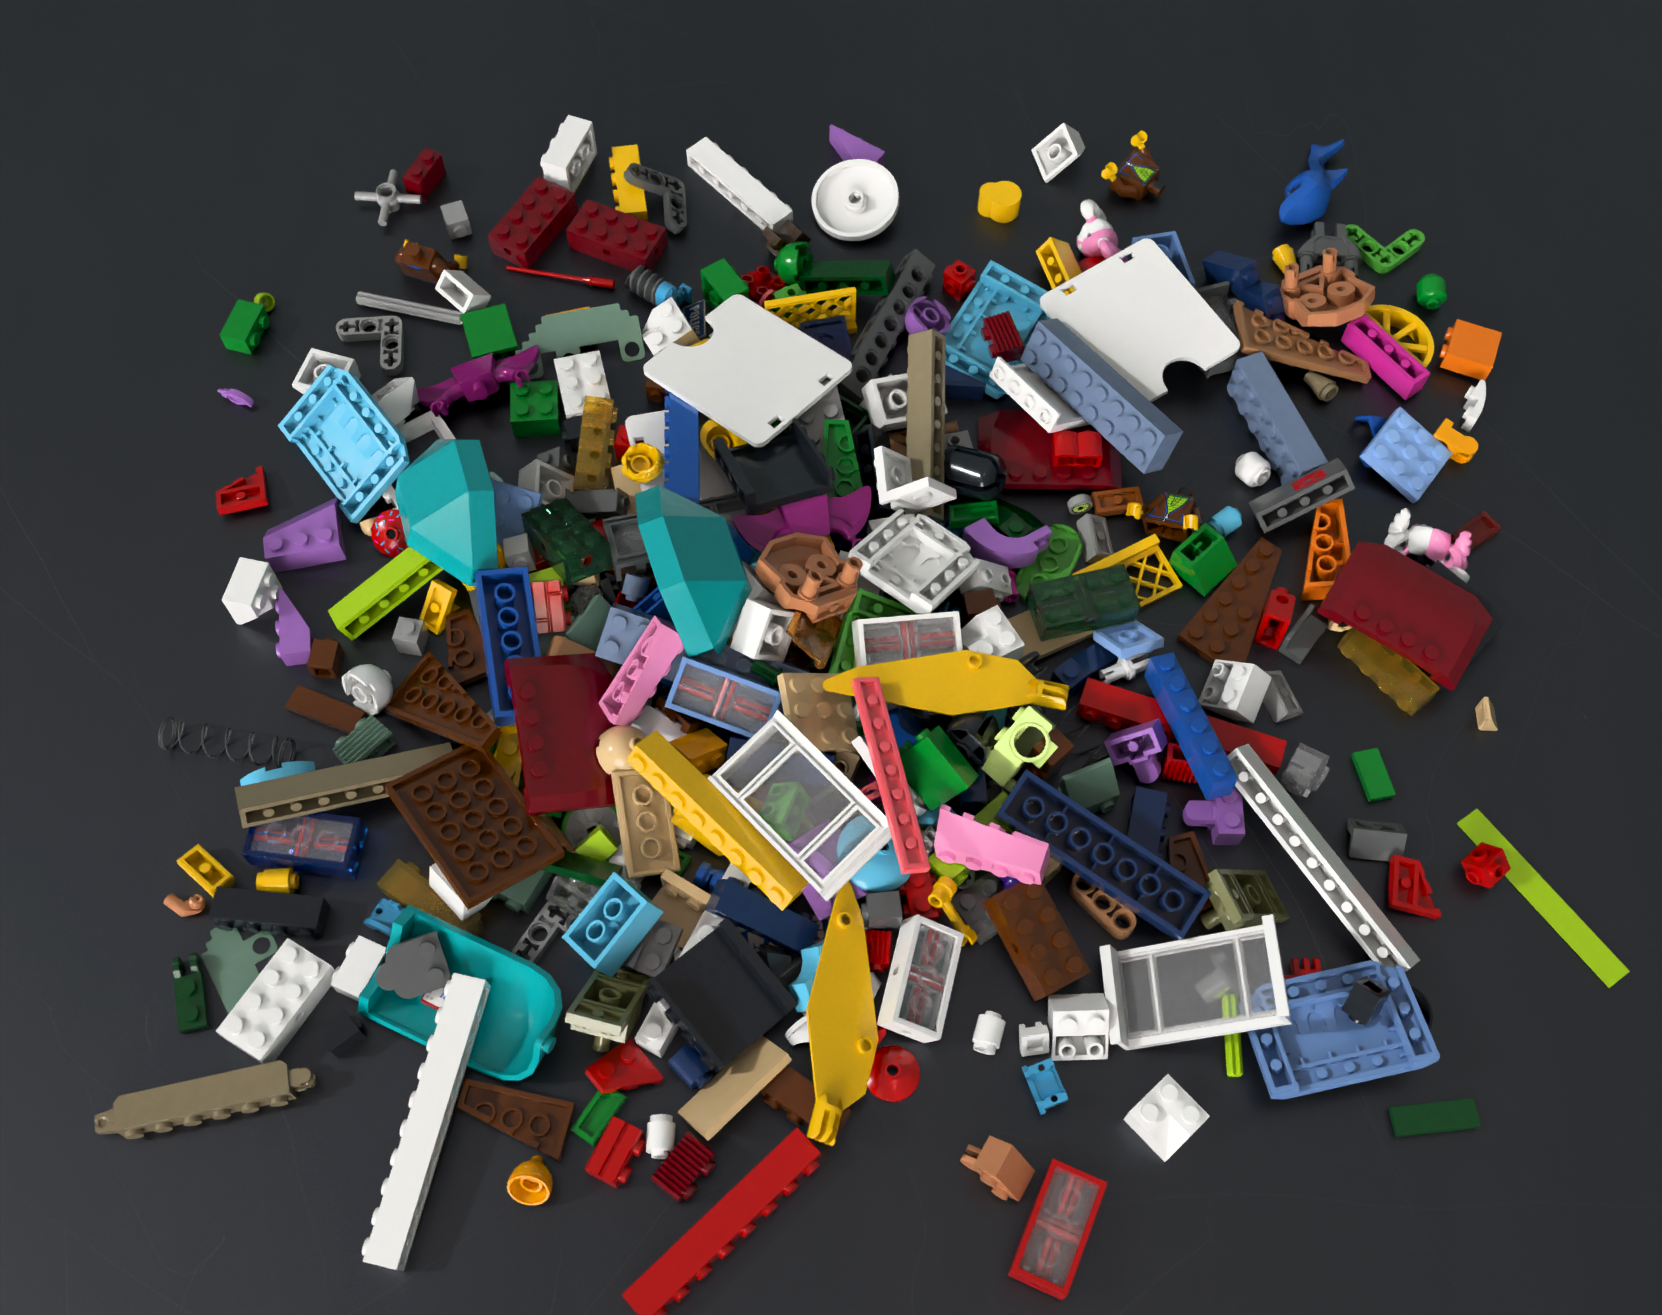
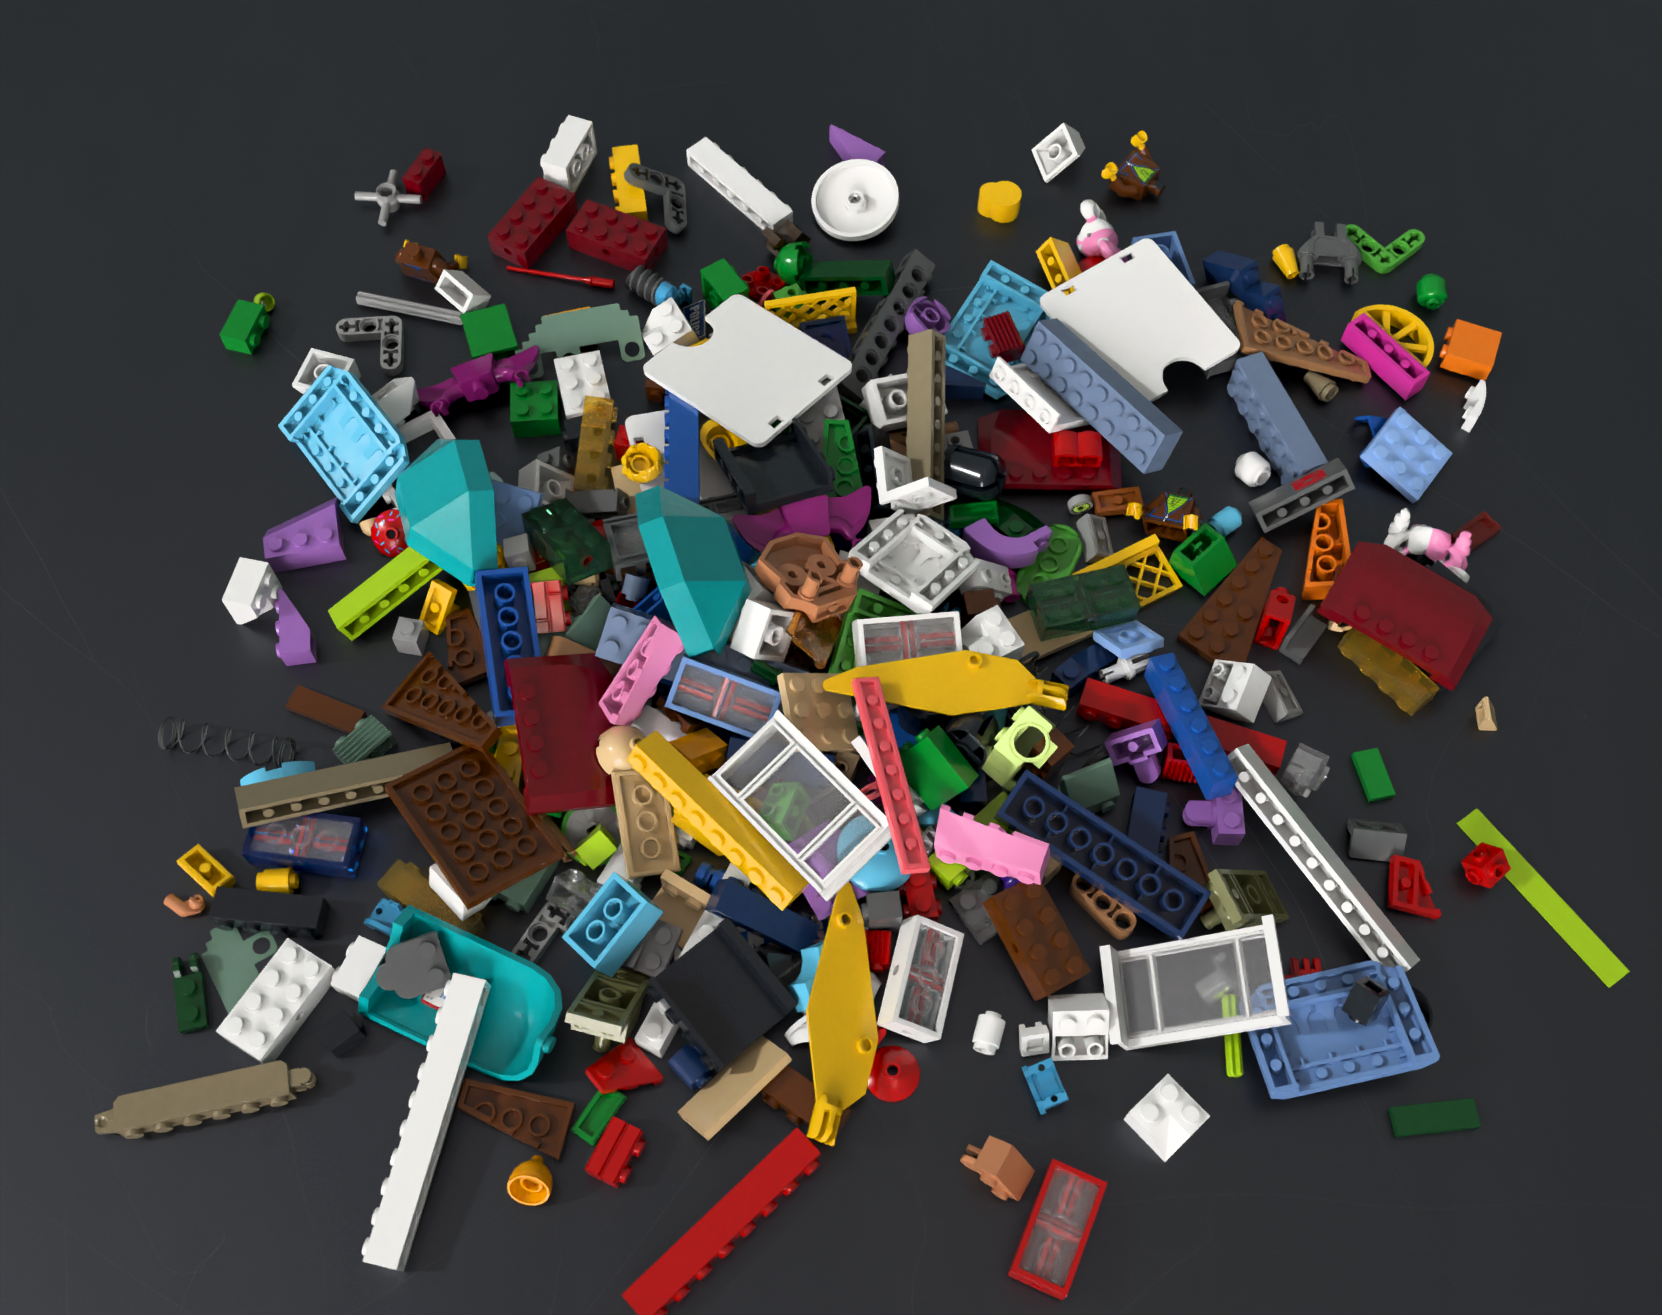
red wing [216,466,268,516] -> none
medium lavender piece [218,388,255,407] -> none
reddish brown brick [307,638,345,679] -> none
white cylinder [342,664,393,716] -> none
light grey brick [440,200,472,240] -> none
dark green tile [542,850,623,887] -> none
white brick [646,1114,676,1159] -> none
dark red brick [651,1131,717,1204] -> none
yellow brick [928,876,978,947] -> none
red brick [942,259,976,301] -> none
blue piece [1279,139,1348,225] -> none
nougat brick [1280,248,1375,327] -> none
light orange leg [1433,418,1478,464] -> none

